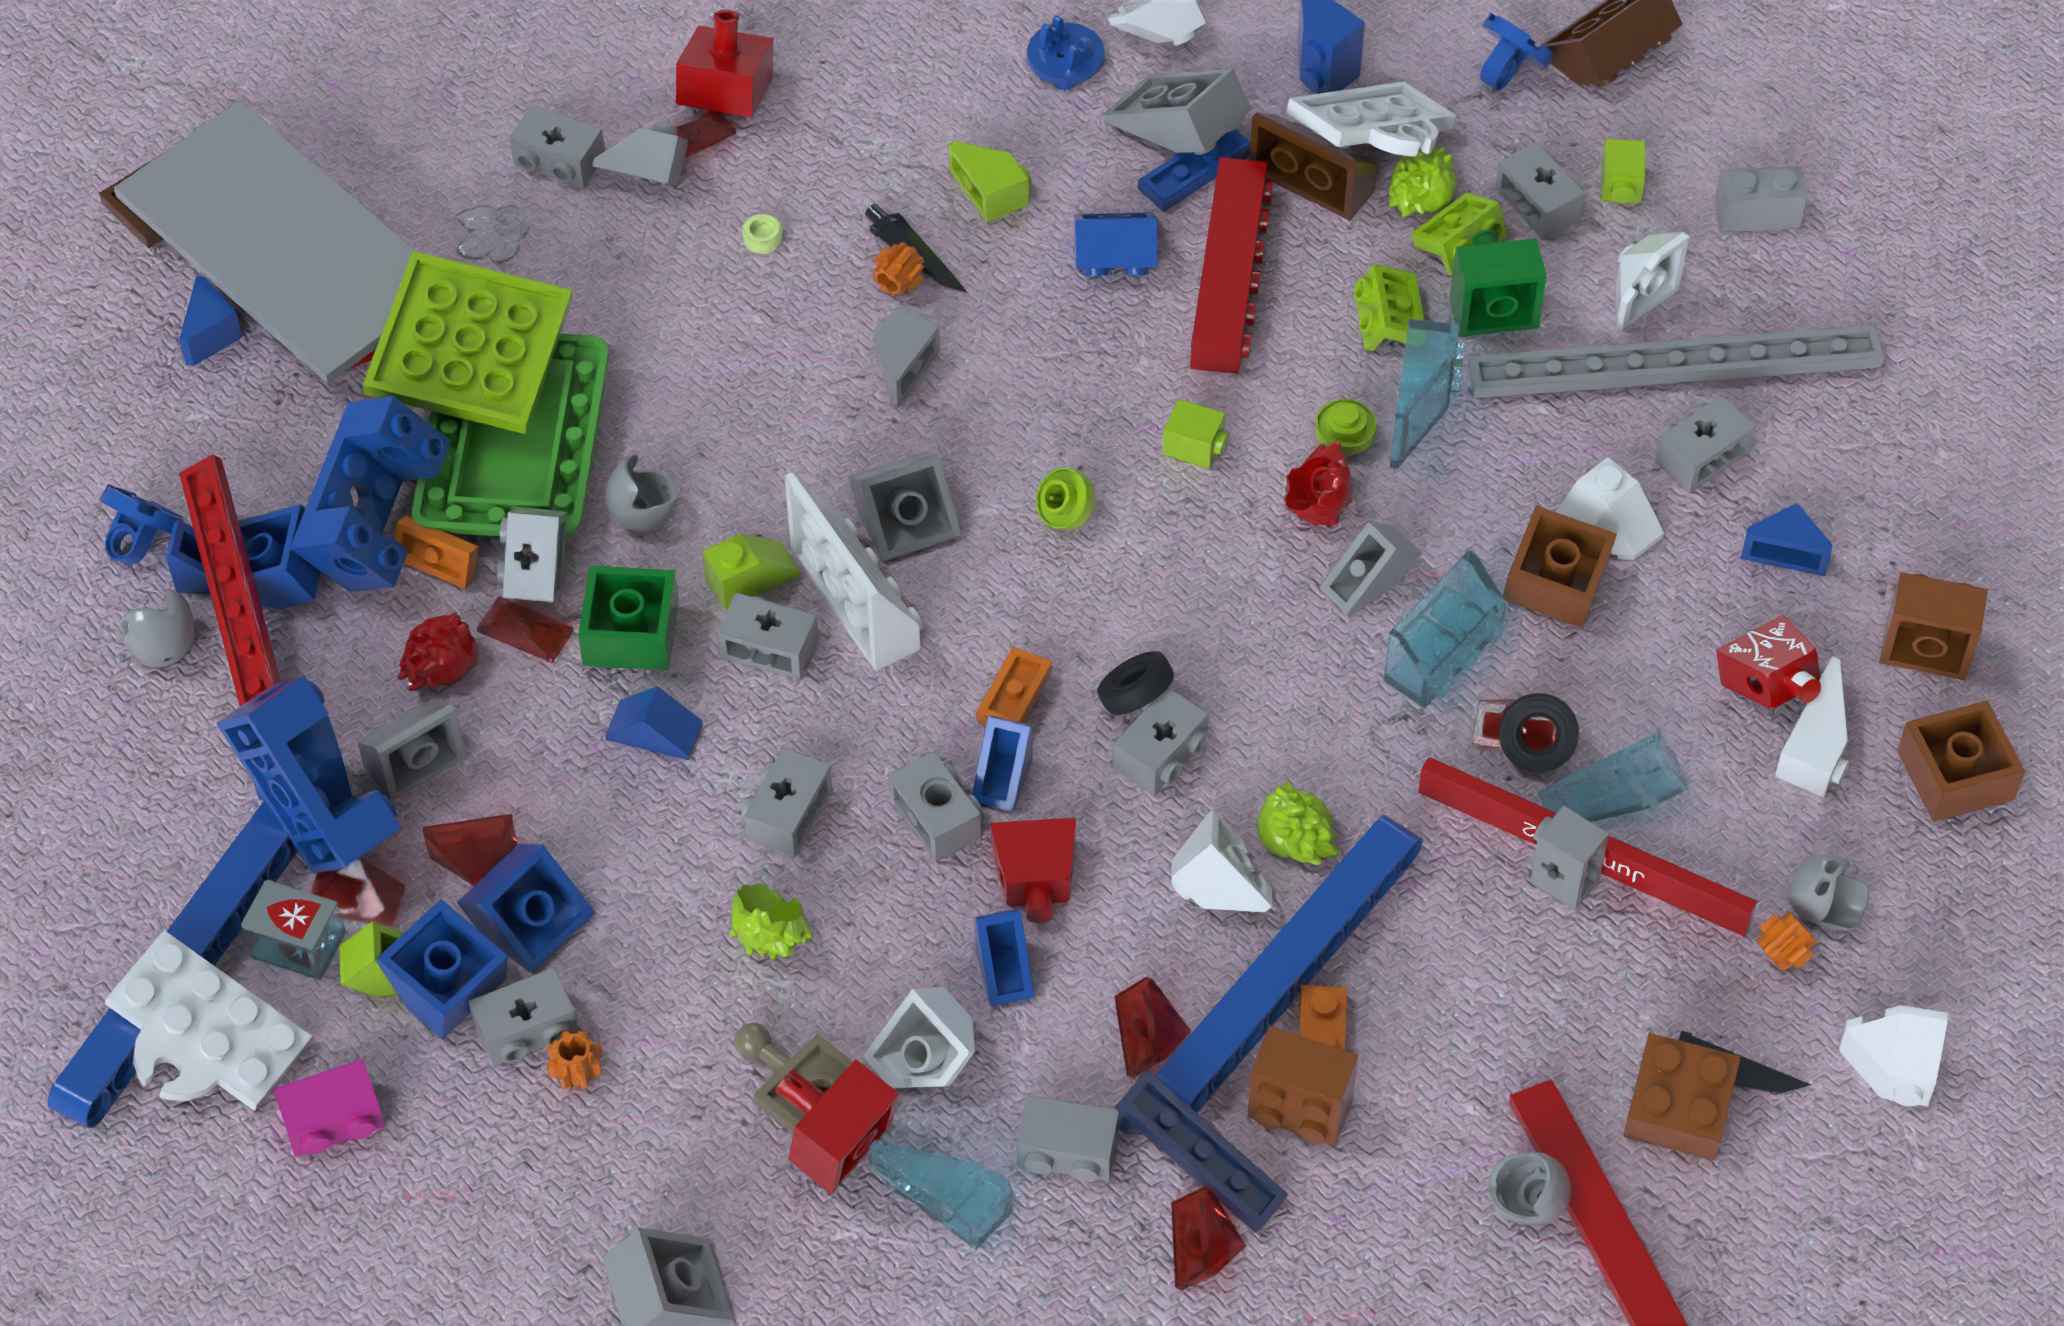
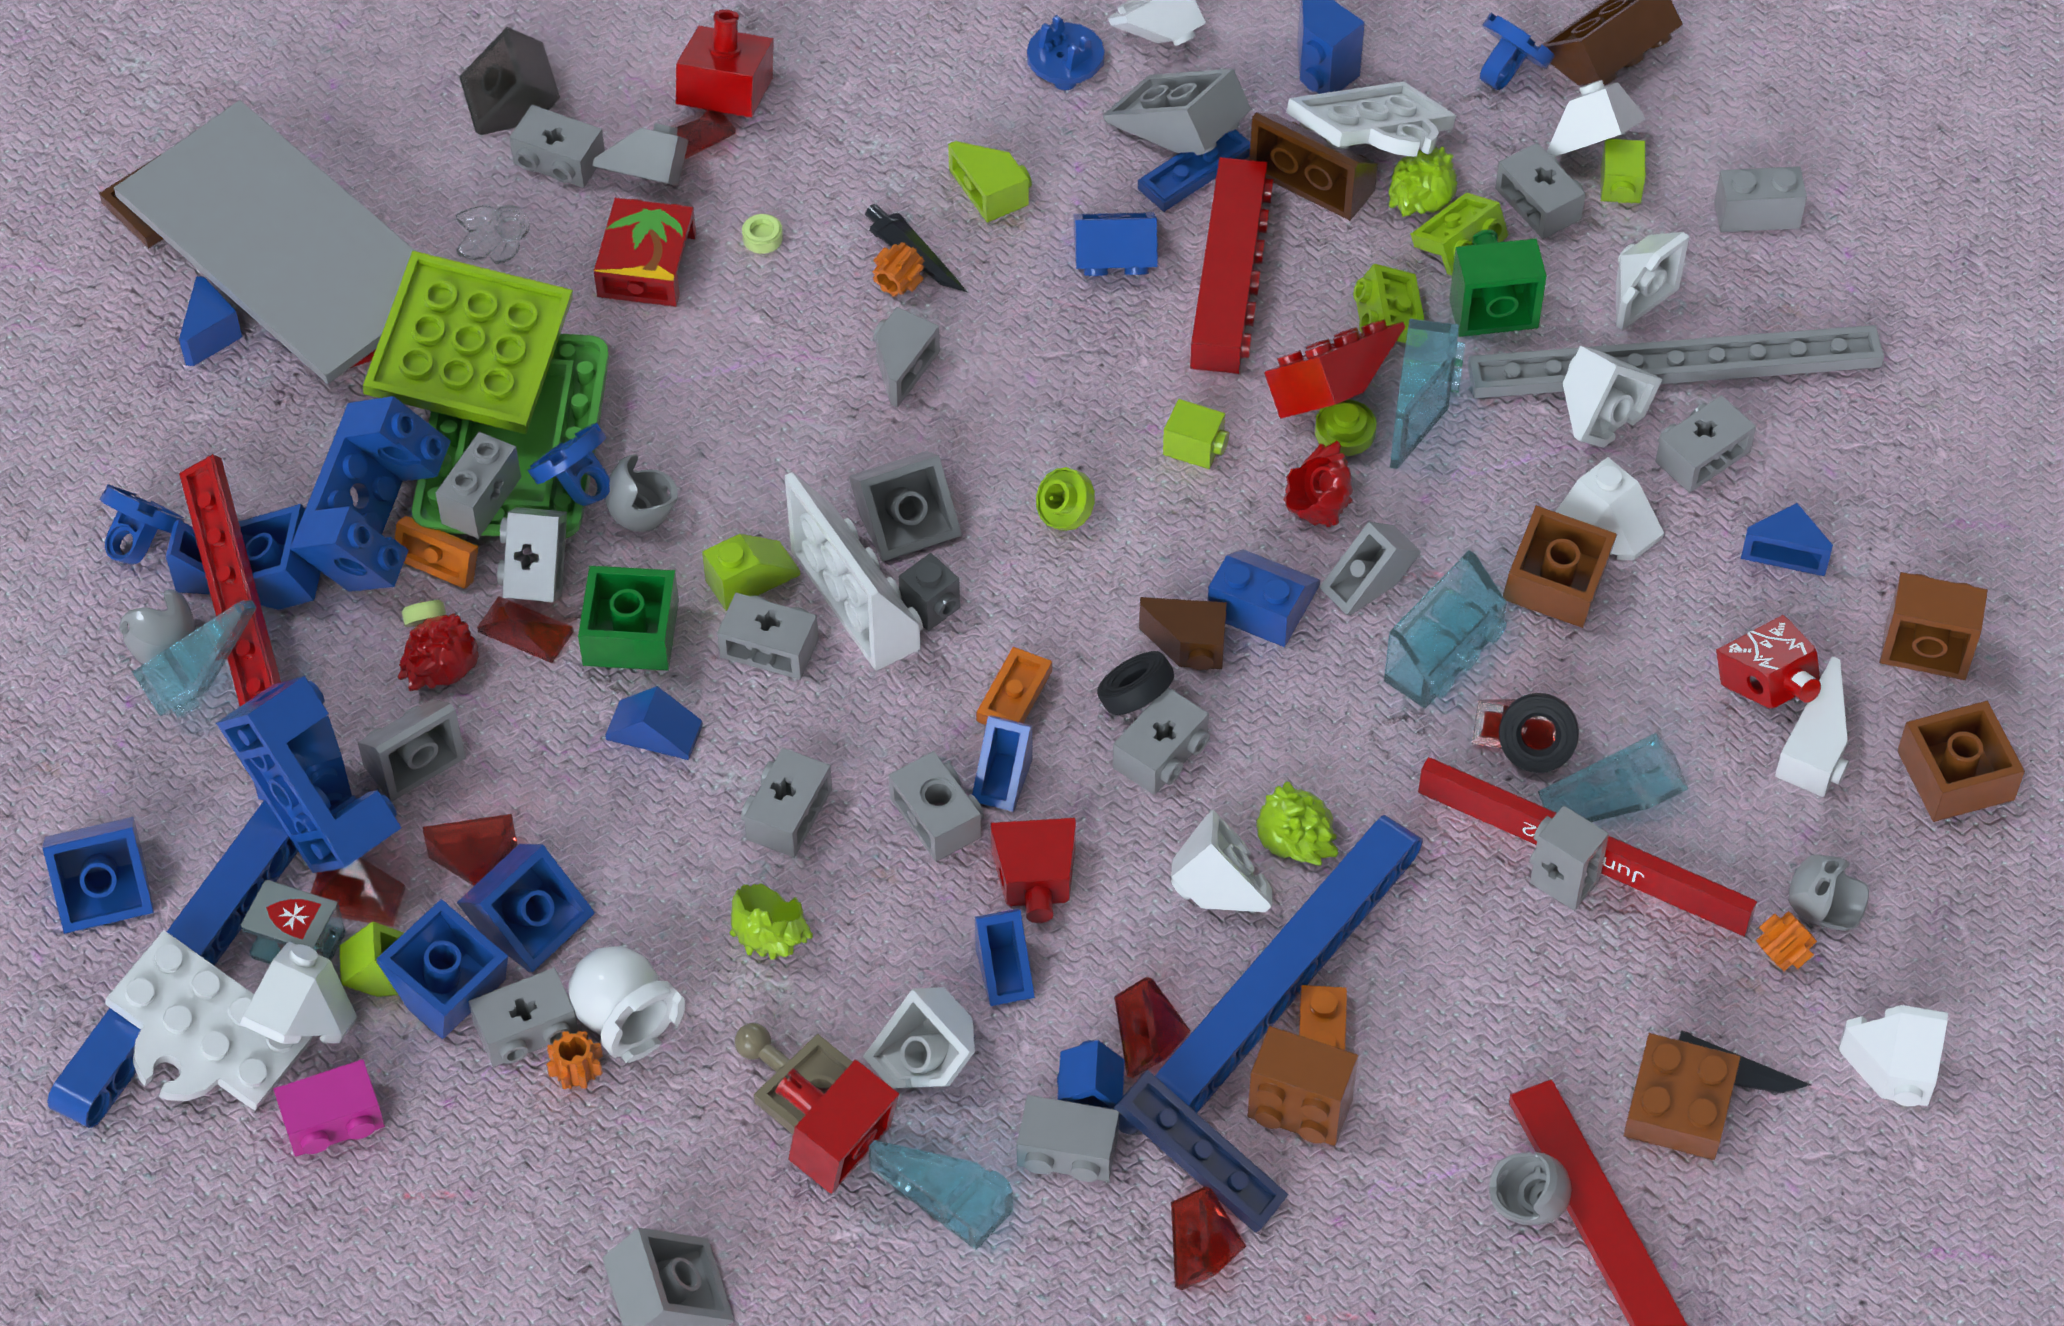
none -> blue slope [42,816,154,934]
none -> clear light blue slope [132,600,257,718]
none -> white slope [240,941,357,1044]
none -> yellowish green tile [401,600,446,627]
none -> light grey brick [435,432,521,539]
none -> clear smoke slope [459,27,560,135]
none -> blue tile [527,422,610,506]
none -> white tile [569,946,685,1063]
none -> red panel [594,198,696,307]
none -> dark grey brick [899,553,960,631]
none -> blue brick [1057,1040,1125,1110]
none -> reddish brown slope [1139,597,1227,670]
none -> blue slope [1208,549,1321,647]
none -> red slope [1264,319,1405,419]
none -> white slope [1547,80,1645,157]
none -> white slope [1562,345,1663,448]

